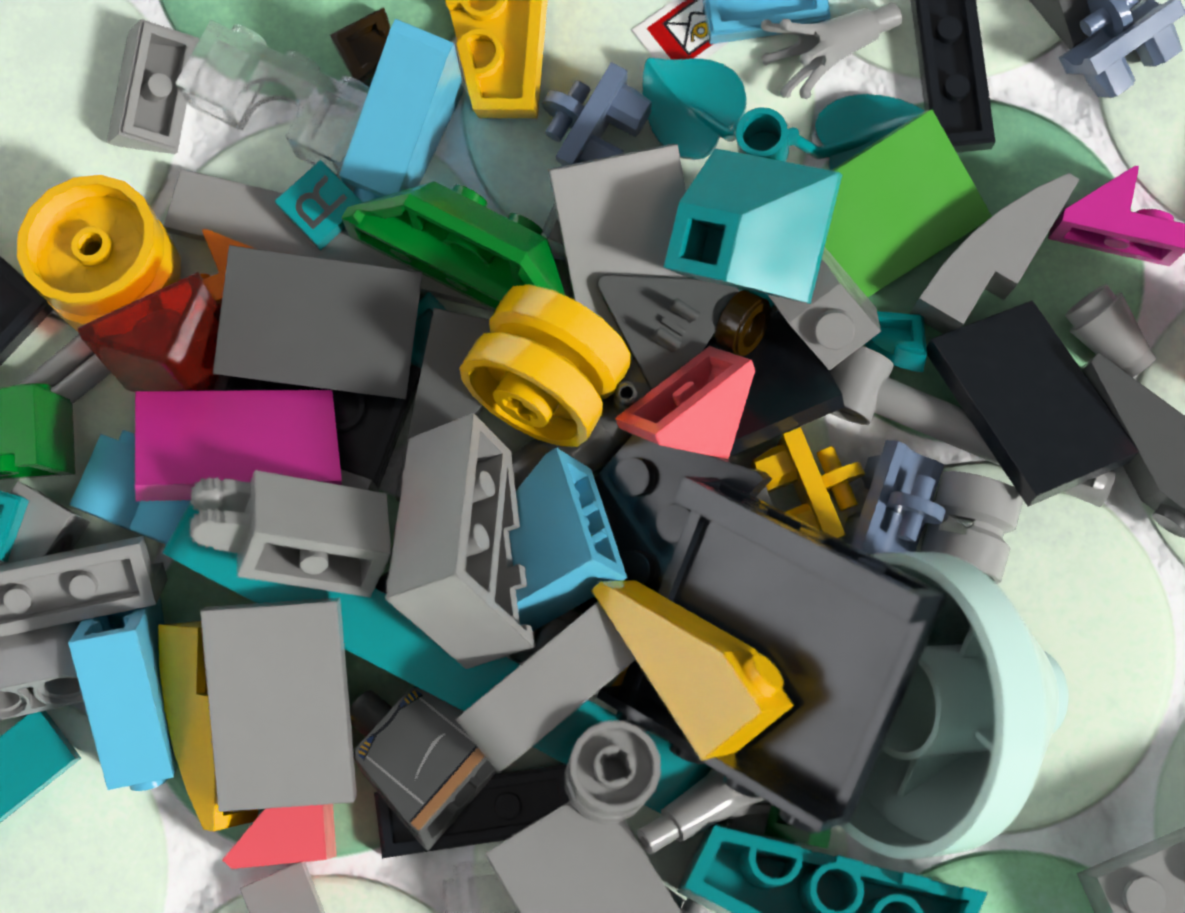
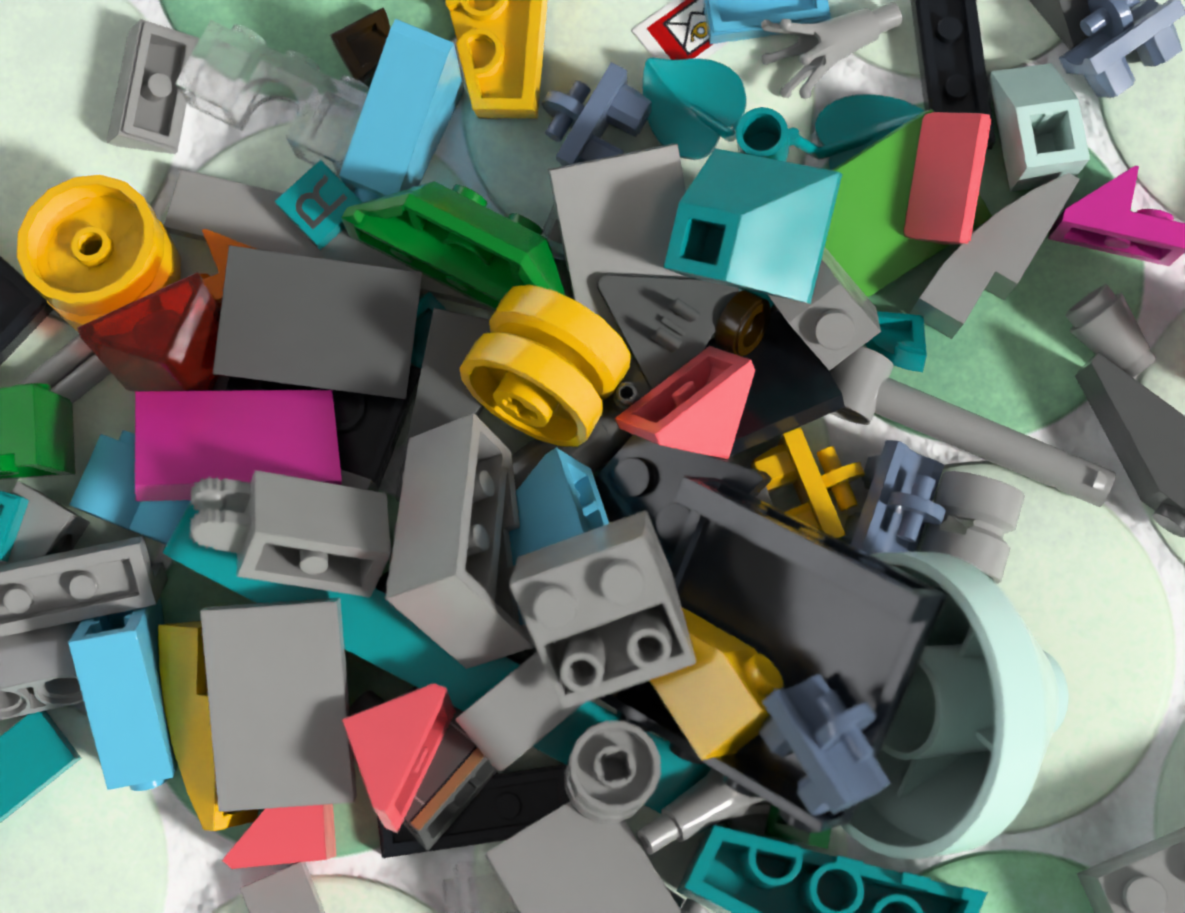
black tile [926,300,1139,507] -> none
none -> coral slope [342,683,455,833]
none -> light grey slope [509,510,696,710]
none -> sand blue hips [759,674,891,816]
none -> coral slope [904,112,992,245]
none -> light aqua slope [989,63,1090,192]

